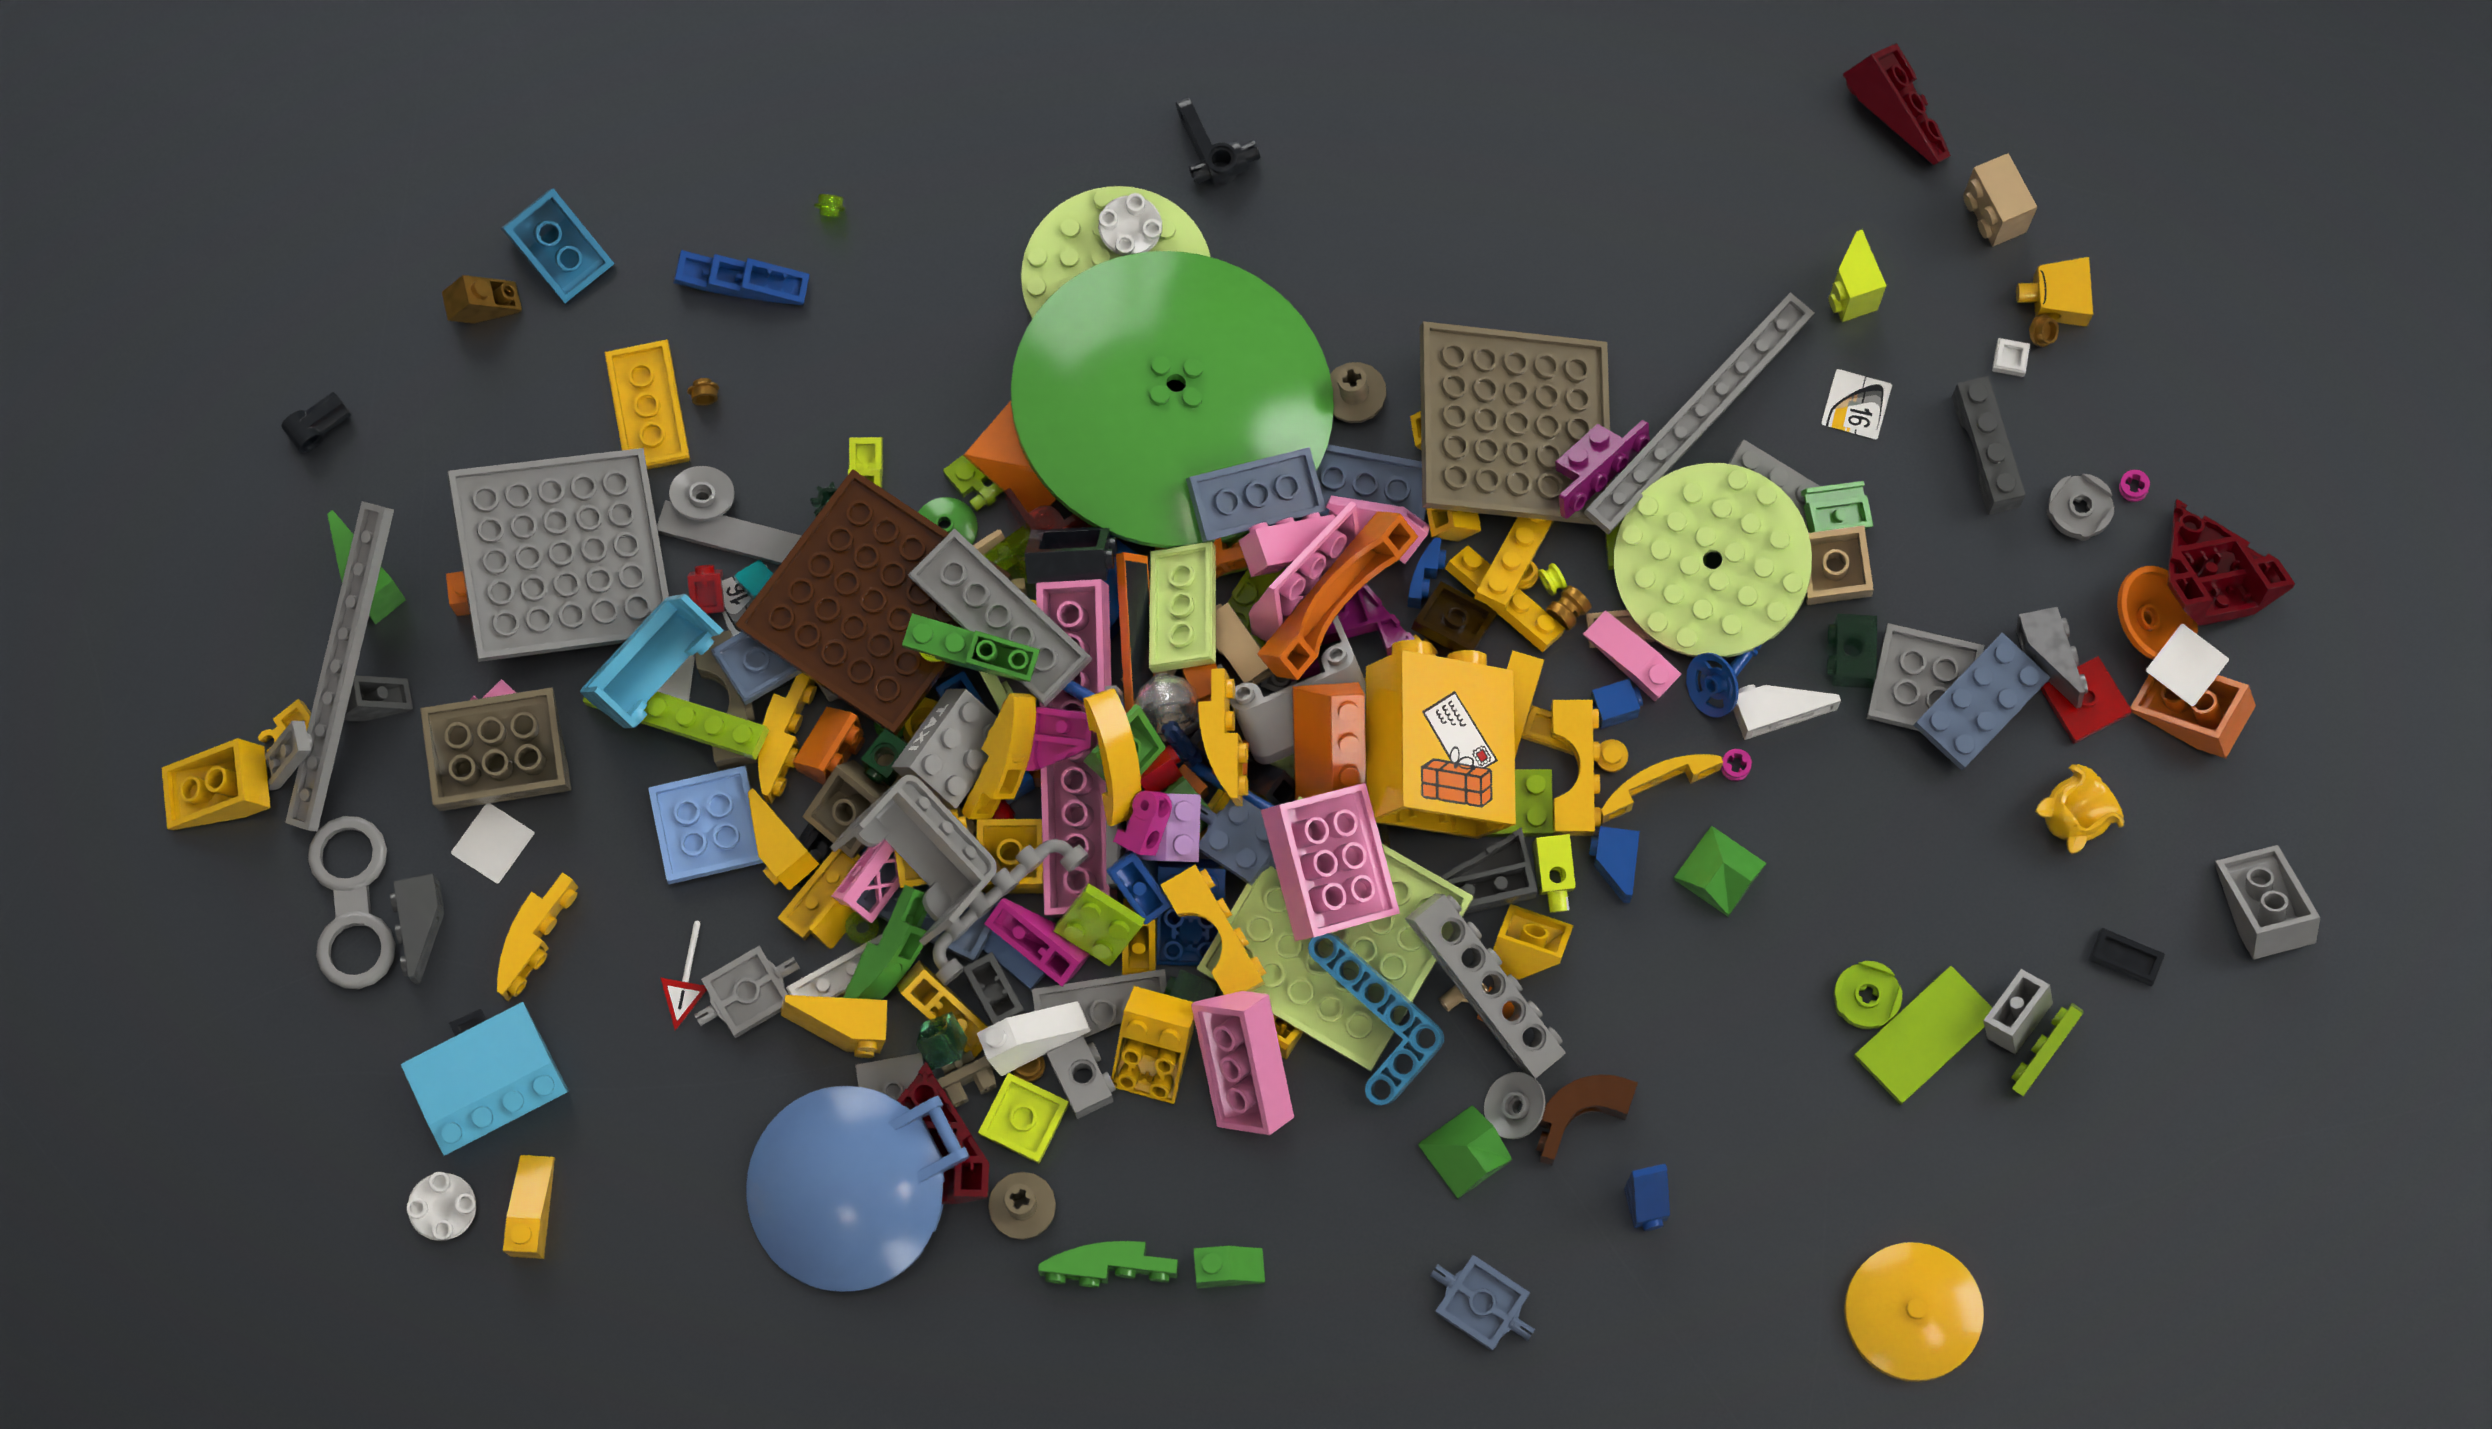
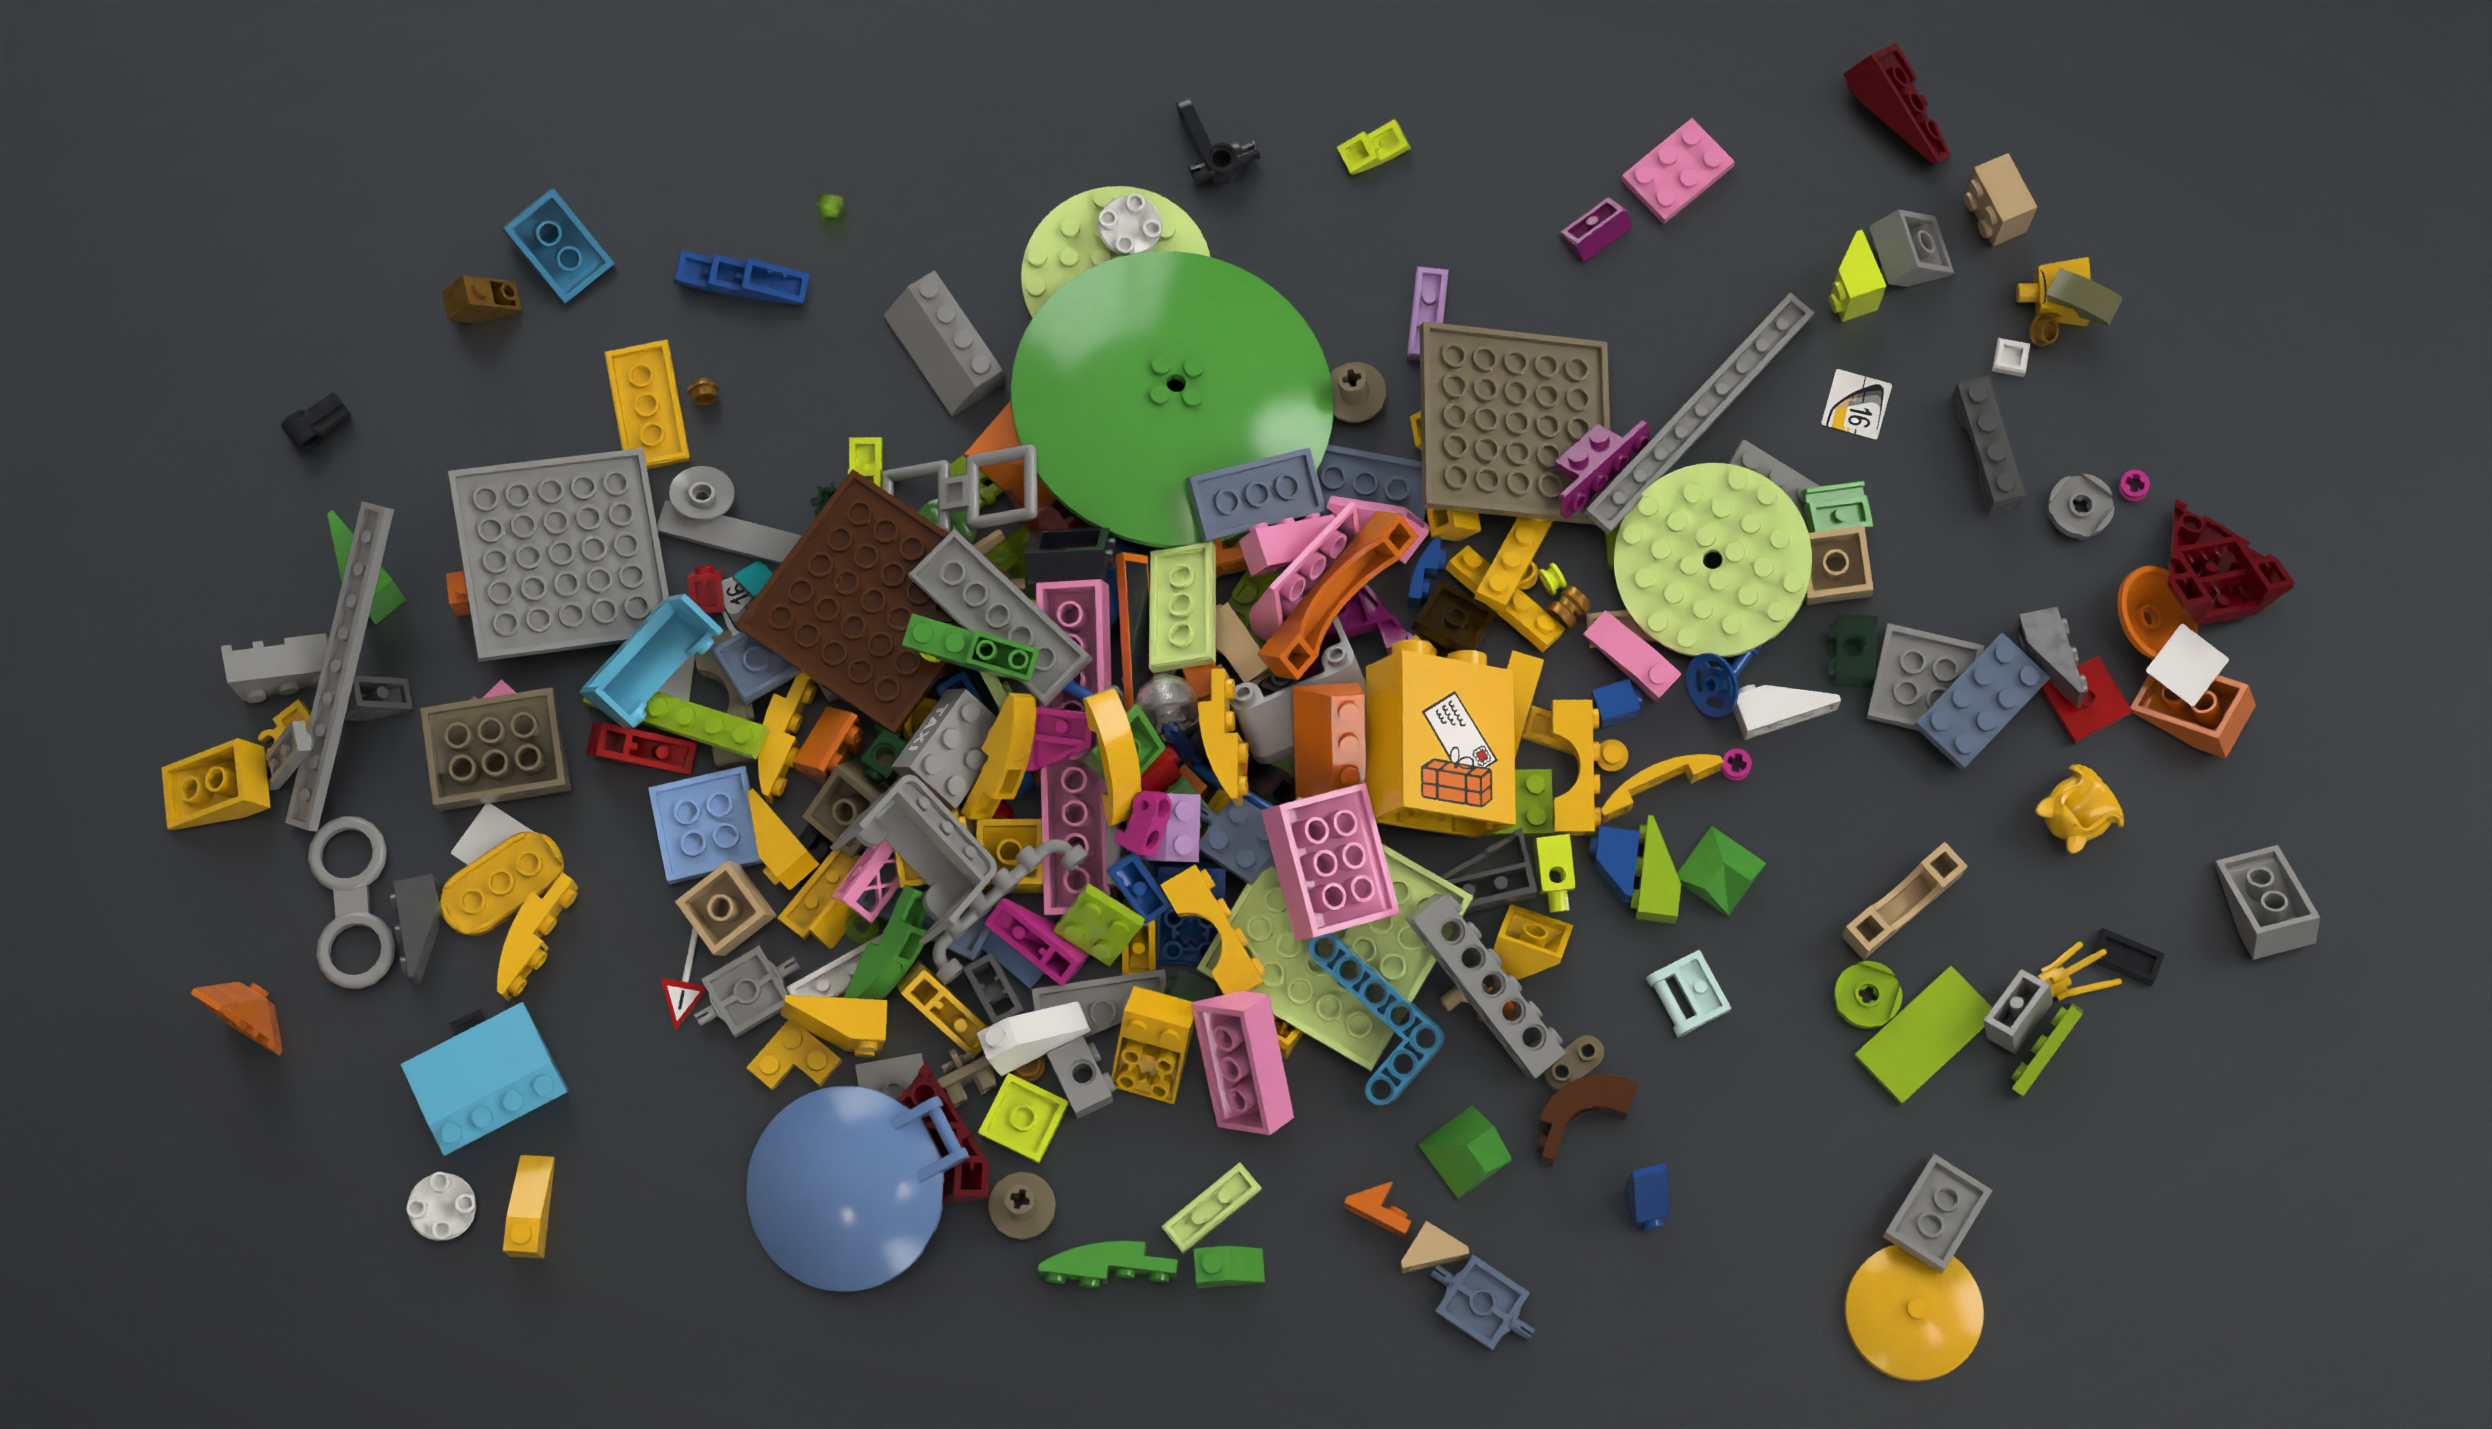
clear green brick [916,1012,968,1071] -> none
light grey dish [1484,1072,1545,1139] -> none
none -> orange wedge [190,982,283,1056]
none -> light grey wedge [221,633,329,703]
none -> yellow tile [440,831,564,936]
none -> red slope [586,722,697,775]
none -> tan brick [675,861,777,956]
none -> yellow plate [746,1020,843,1091]
none -> light grey bar [881,444,1038,533]
none -> light grey slope [883,270,1006,417]
none -> yellowish green tile [1161,1162,1262,1254]
none -> neon yellow slope [1337,119,1411,175]
none -> orange slope [1344,1182,1411,1239]
none -> tan slope [1400,1221,1469,1273]
none -> lavender tile [1407,267,1449,361]
none -> dark tan plate [1544,1035,1604,1091]
none -> magenta slope [1559,197,1632,262]
none -> bright pink plate [1621,118,1735,224]
none -> lime slope [1630,815,1681,924]
none -> light aqua plate [1645,949,1732,1038]
none -> tan arch [1841,842,1968,961]
none -> light grey slope [1869,209,1954,287]
none -> light grey plate [1882,1154,1993,1274]
none -> yellow plant [2036,942,2122,1002]
none -> olive slope [2046,269,2123,326]

